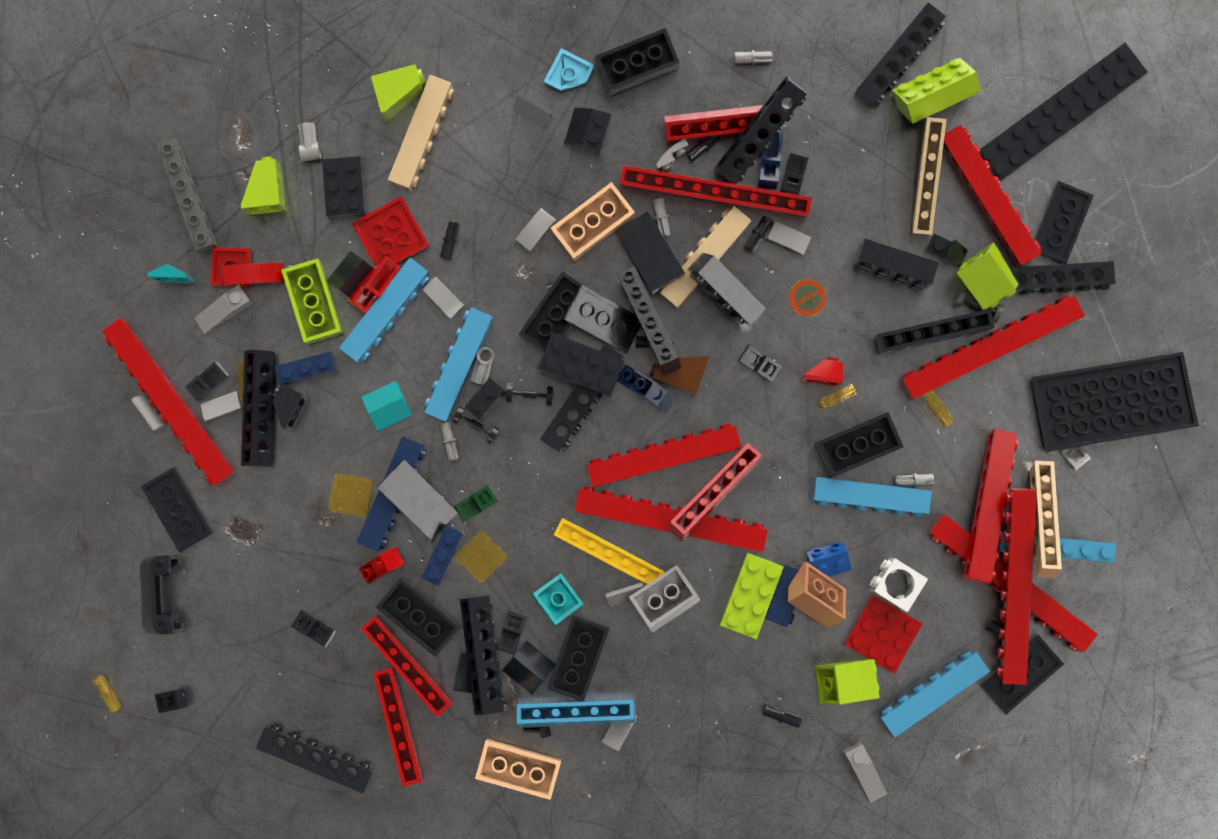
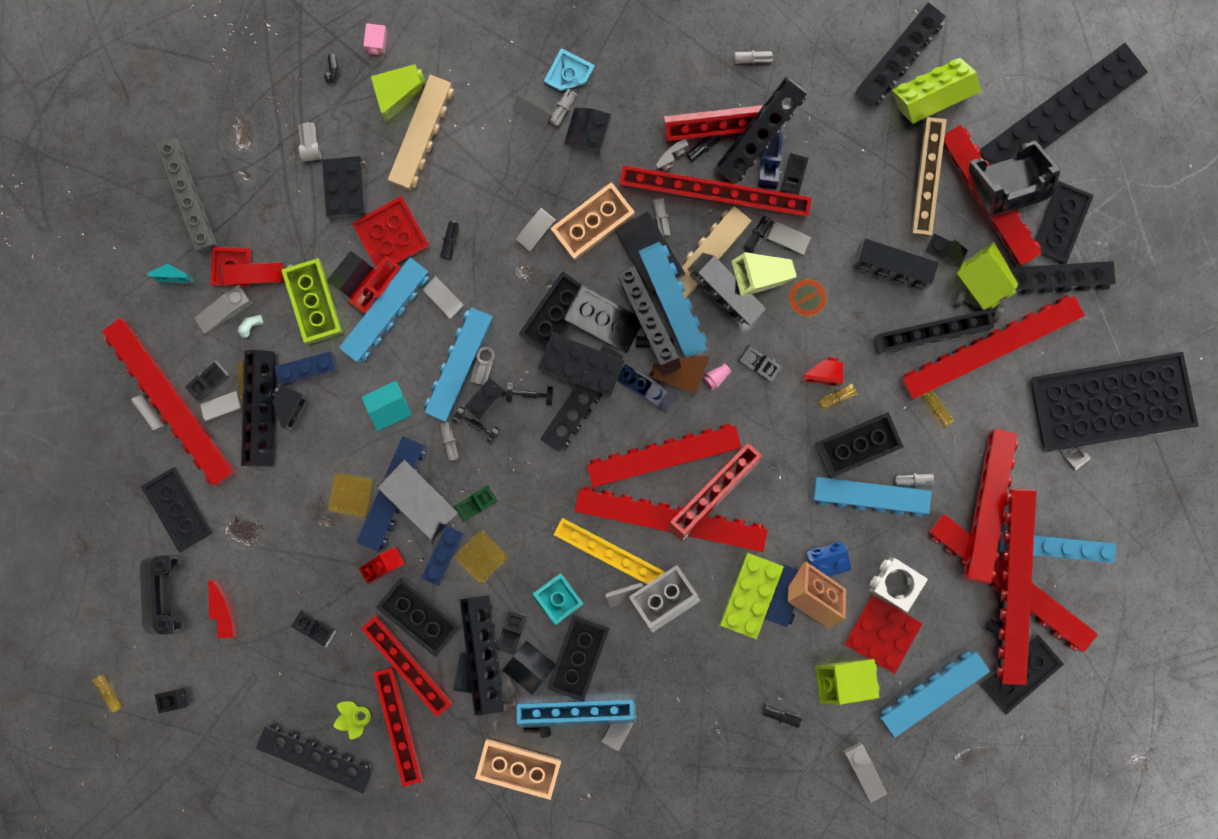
lime slope [241,157,286,215] -> none
black brick [595,28,680,96] -> none
tan brick [1029,461,1062,578] -> none
none -> red slope [208,580,237,638]
none -> light aqua arm [238,315,263,338]
none -> black arm [324,54,339,83]
none -> lime plate [334,701,371,740]
none -> bright pink brick [363,24,387,55]
none -> light grey axle [549,89,577,126]
none -> dark azure brick [638,242,708,357]
none -> bright pink cone [702,364,731,390]
none -> yellowish green slope [732,253,797,296]
none -> black windscreen [969,141,1061,217]

